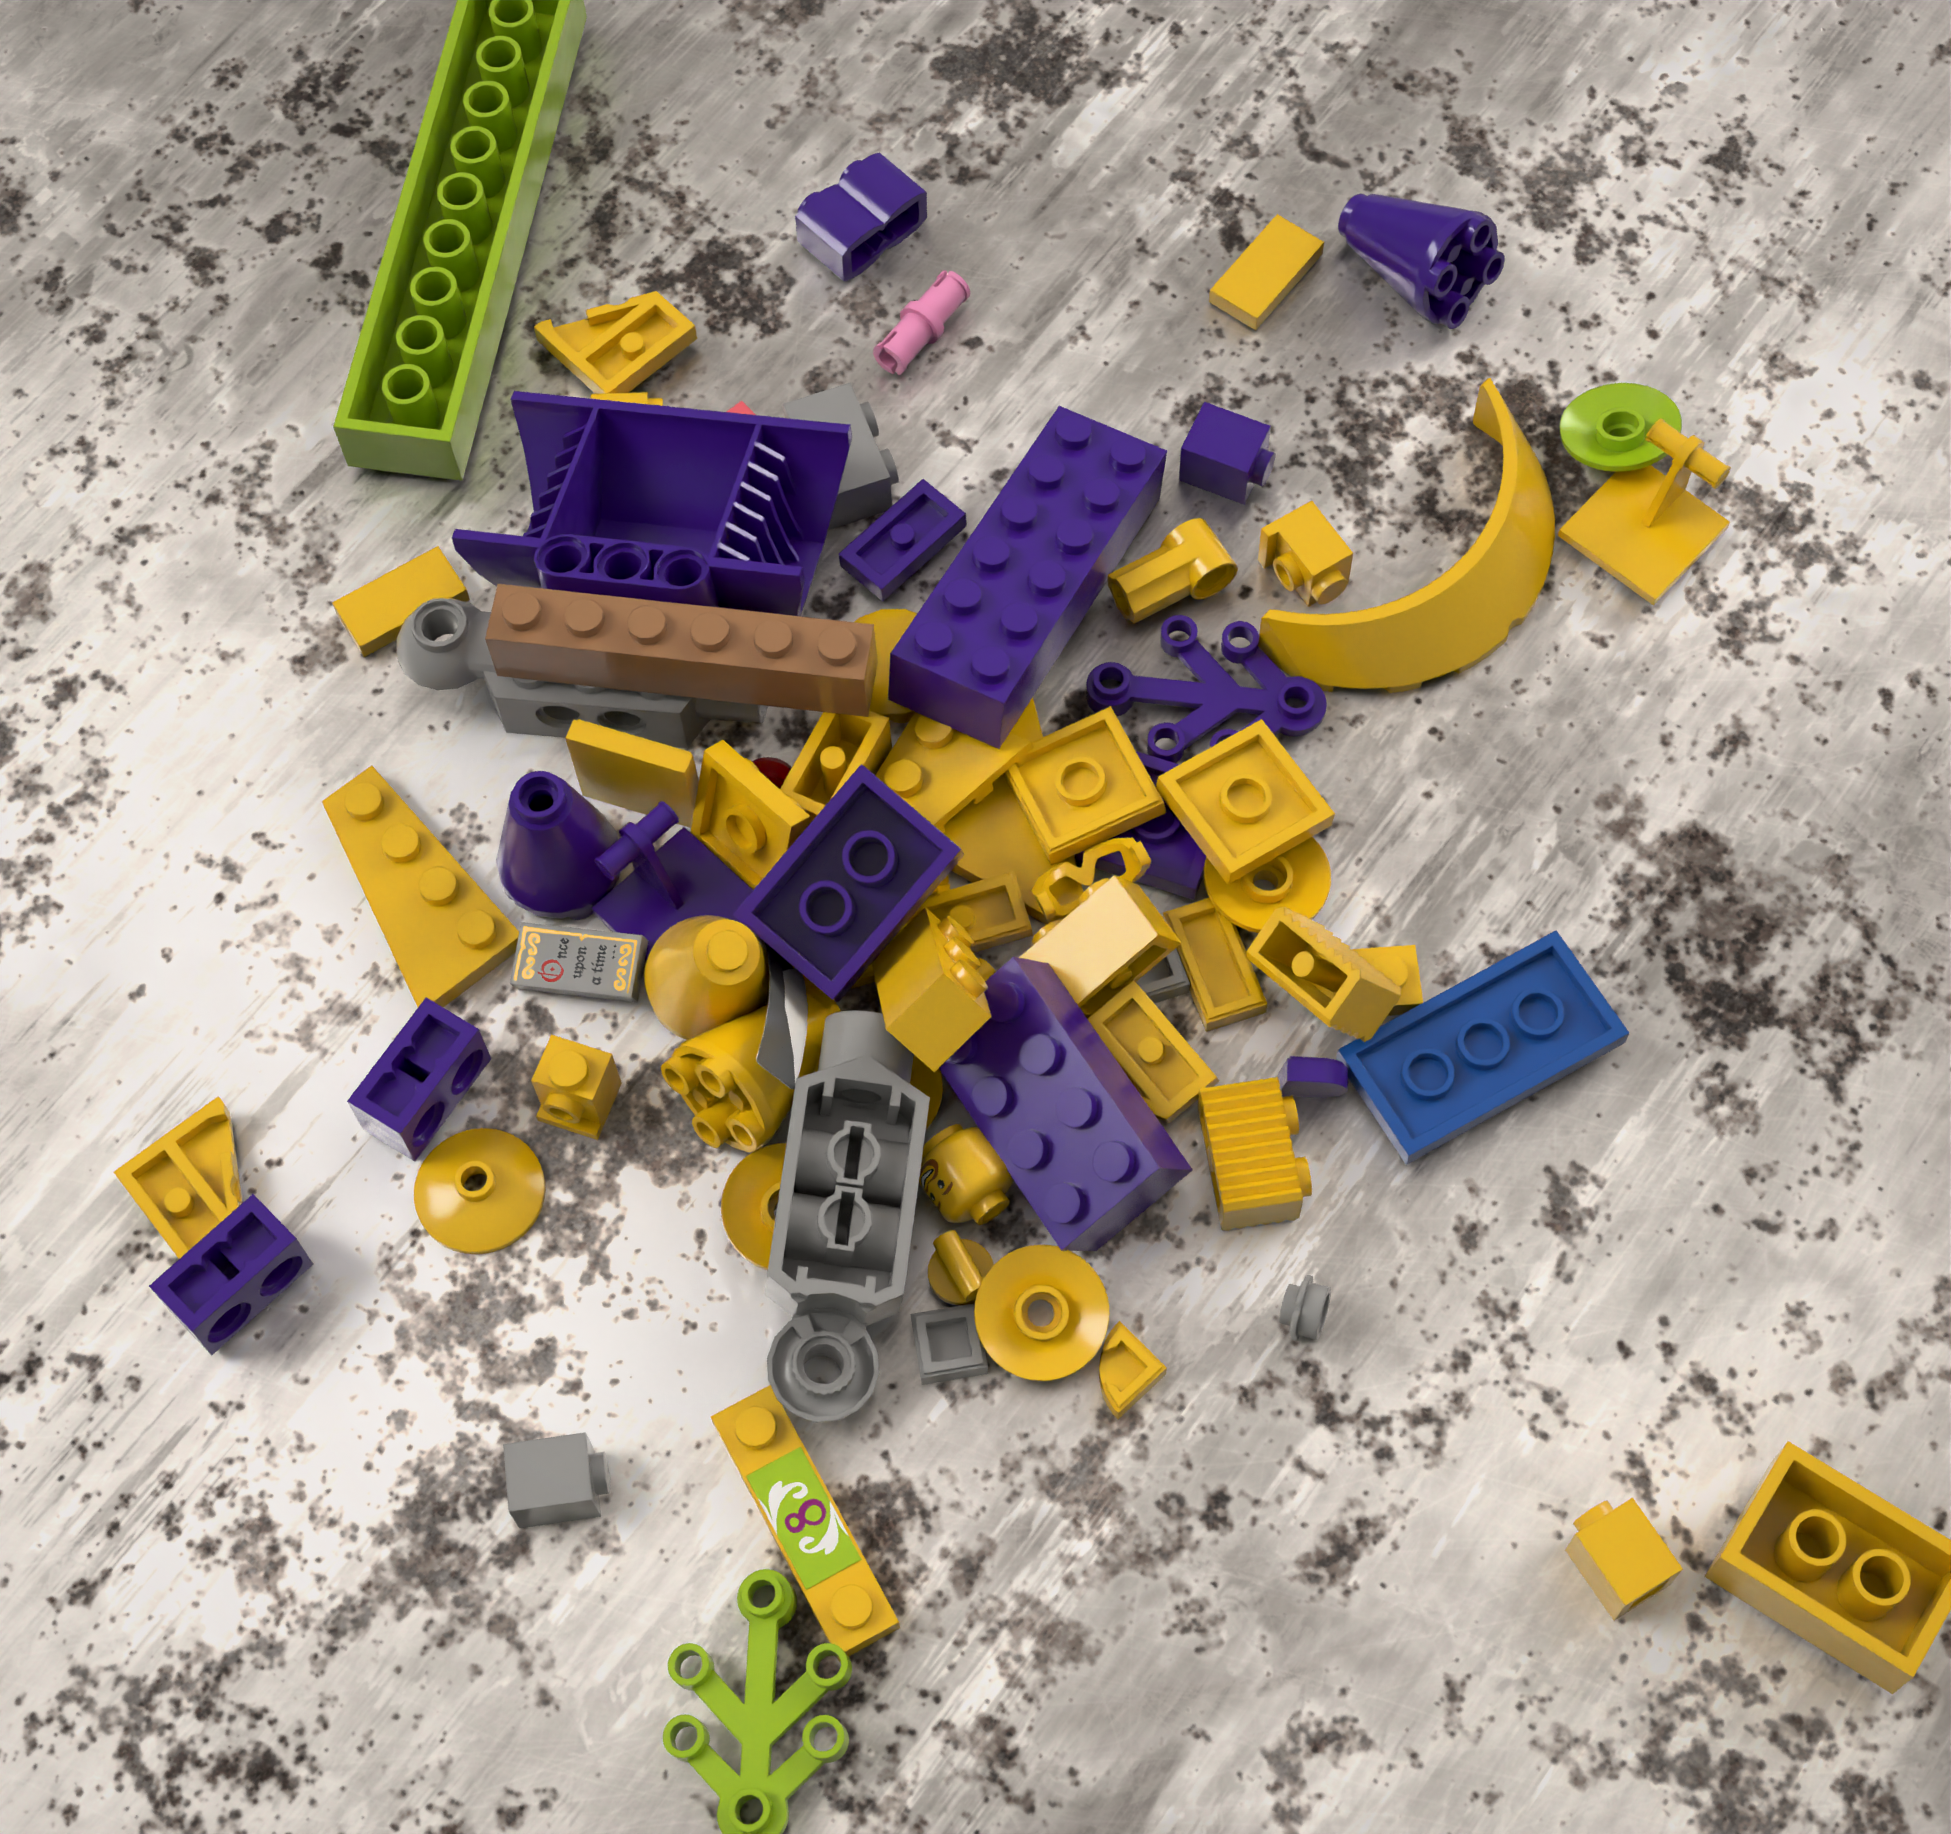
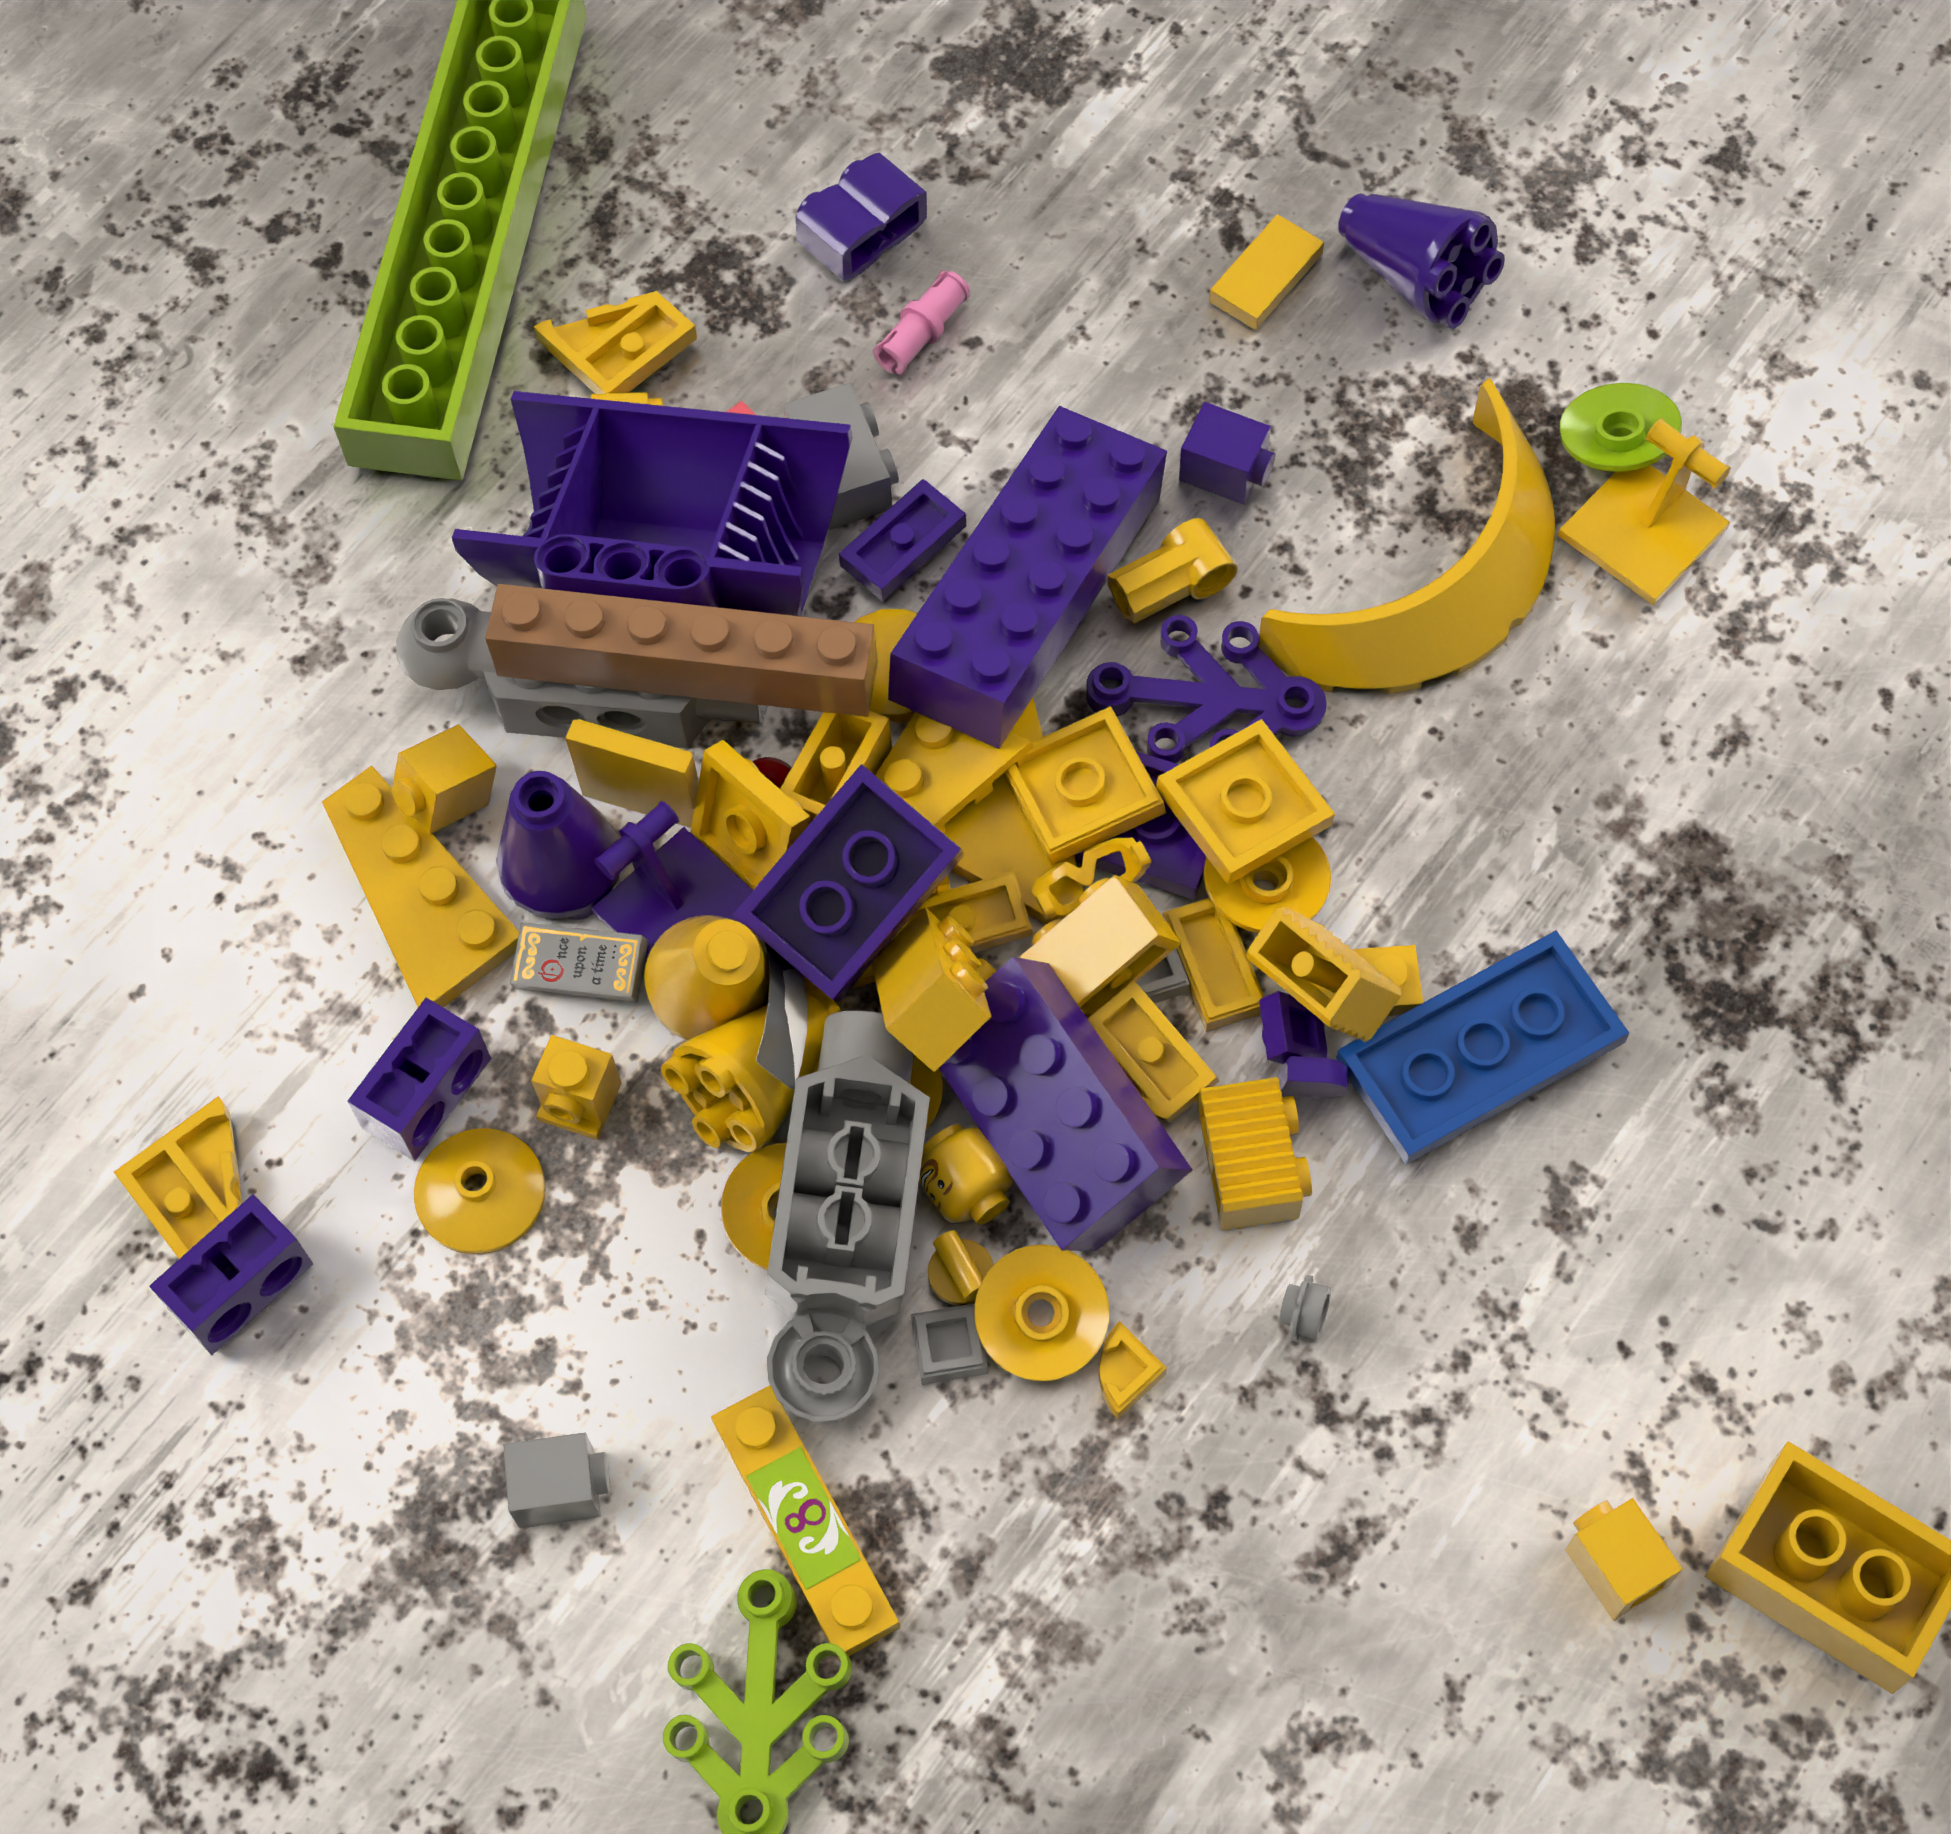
yellow tile [332,546,470,657] -> none
yellow brick [1258,500,1353,607] -> none
none -> yellow brick [391,724,497,835]
none -> dark purple plate [1259,991,1329,1065]

